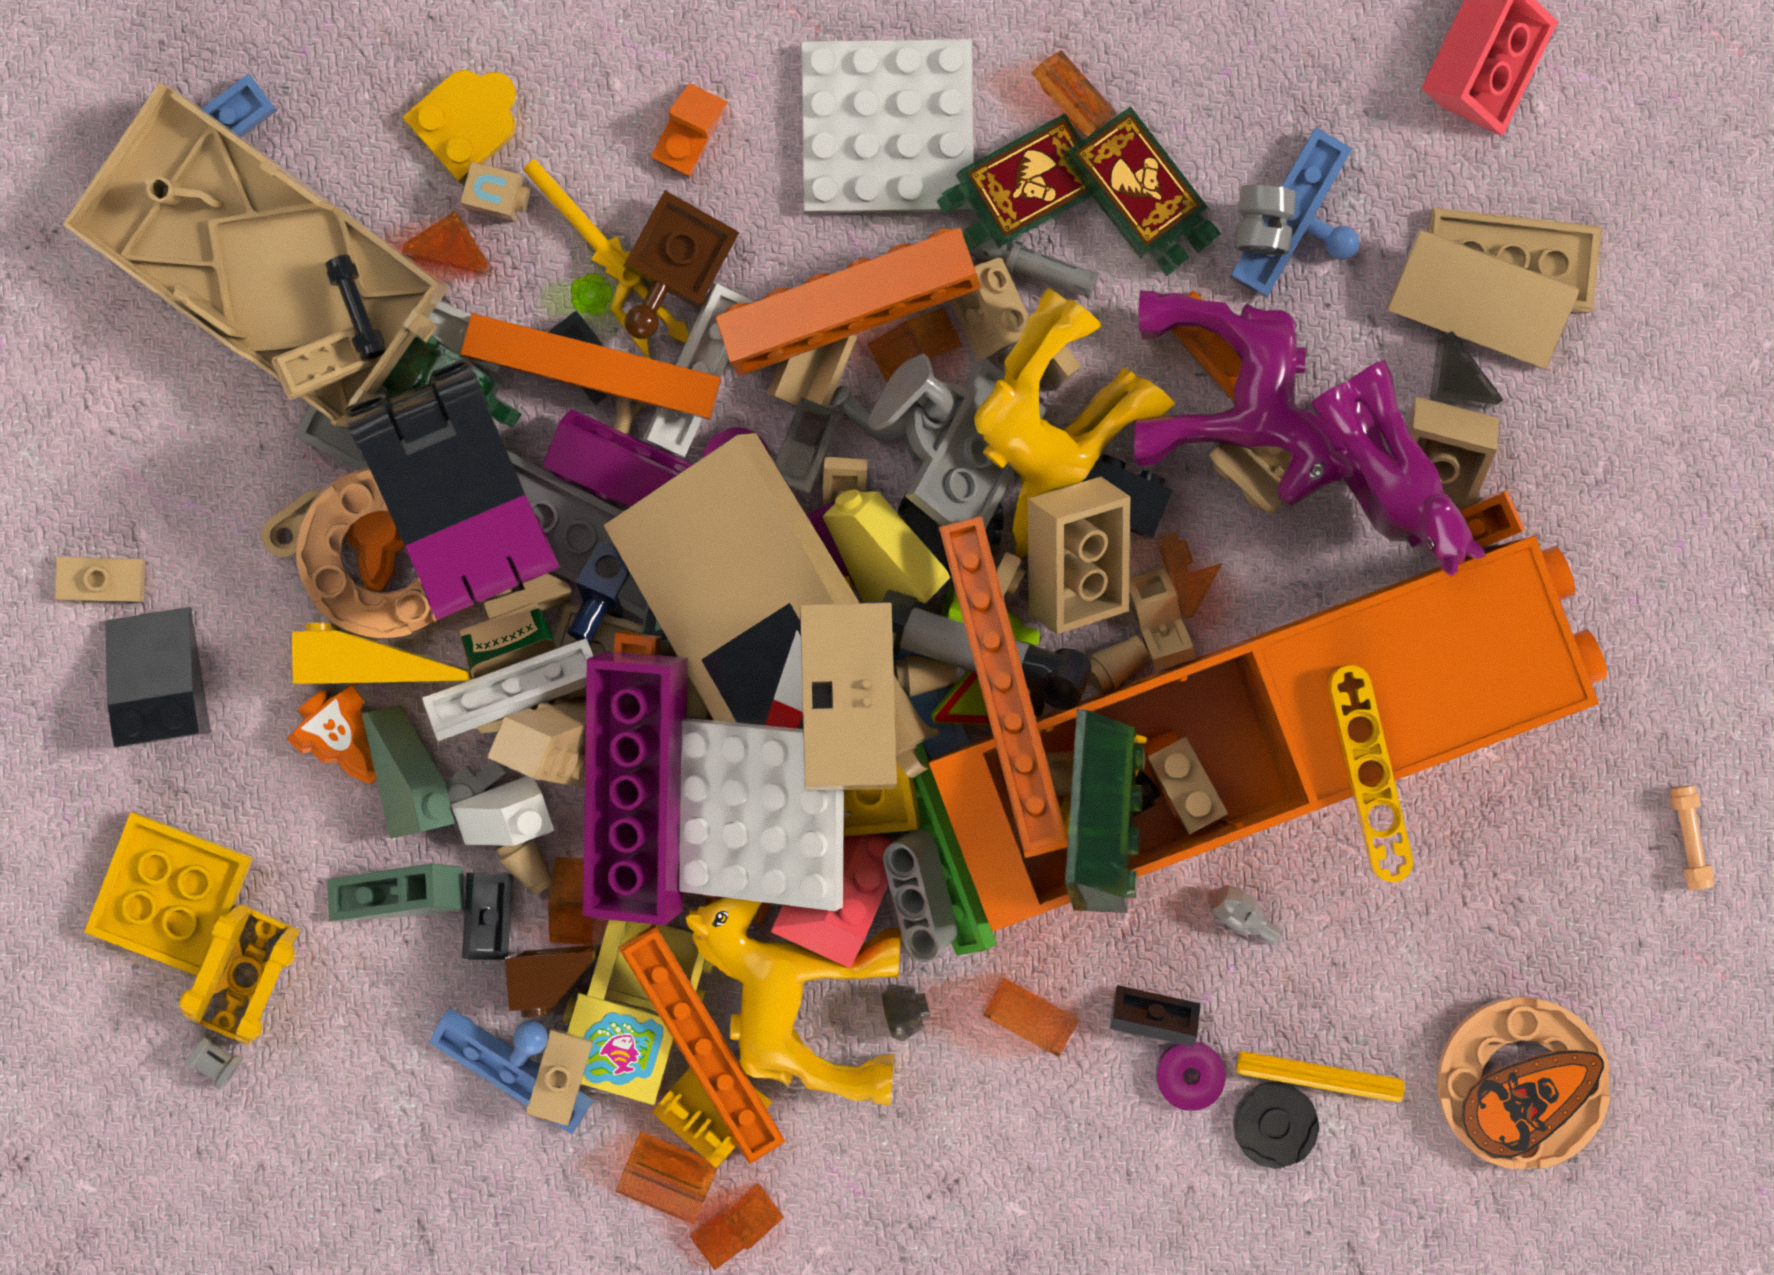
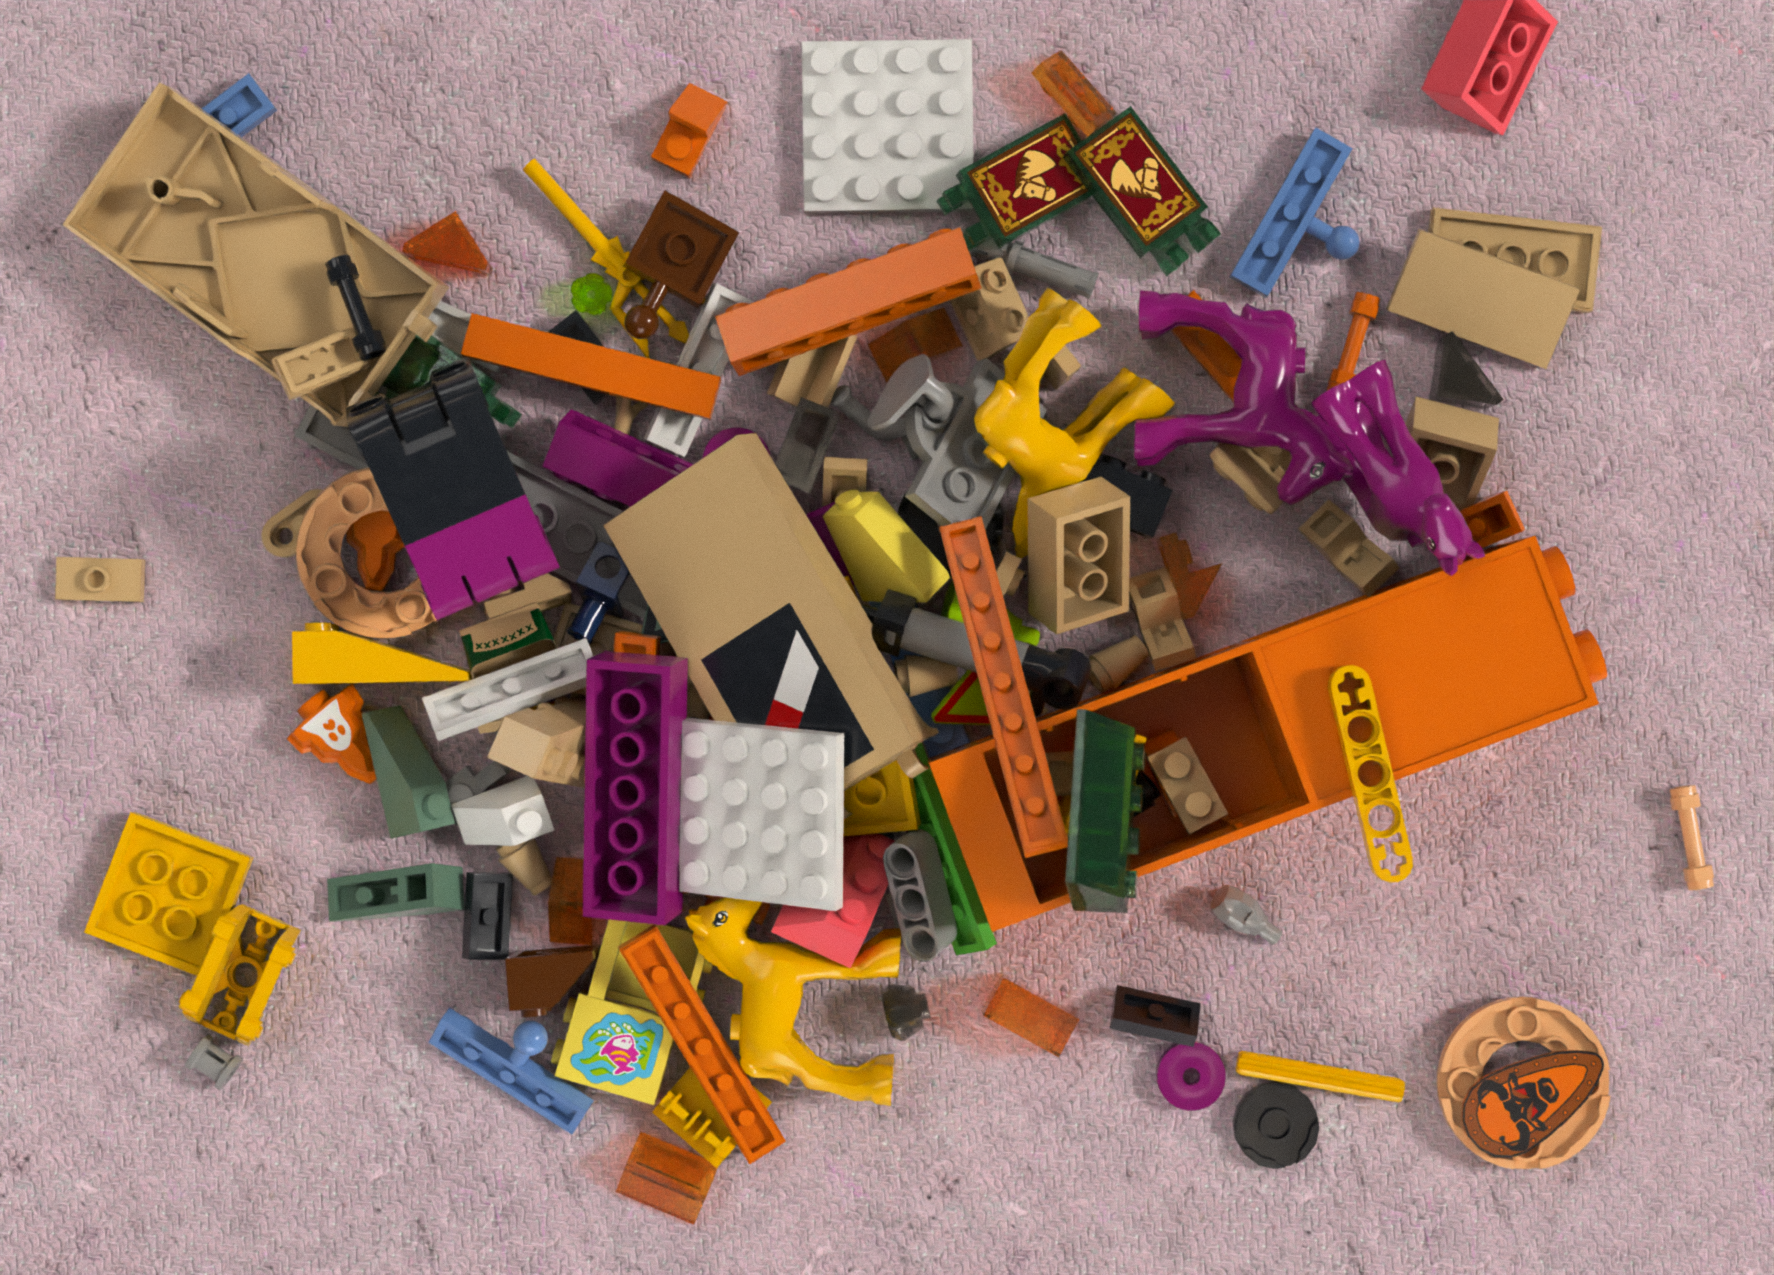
black slope [105,607,211,747] -> none
yellow plate [403,70,516,184] -> none
tan brick [460,161,530,222] -> none
tan plate [526,1029,593,1126] -> none
clear orange slope [689,1182,784,1270] -> none
tan brick [800,603,897,791] -> none
light grey wheel [1234,185,1297,255] -> none
none -> tan slope [1298,500,1399,597]
none -> orange bar [1326,292,1381,391]

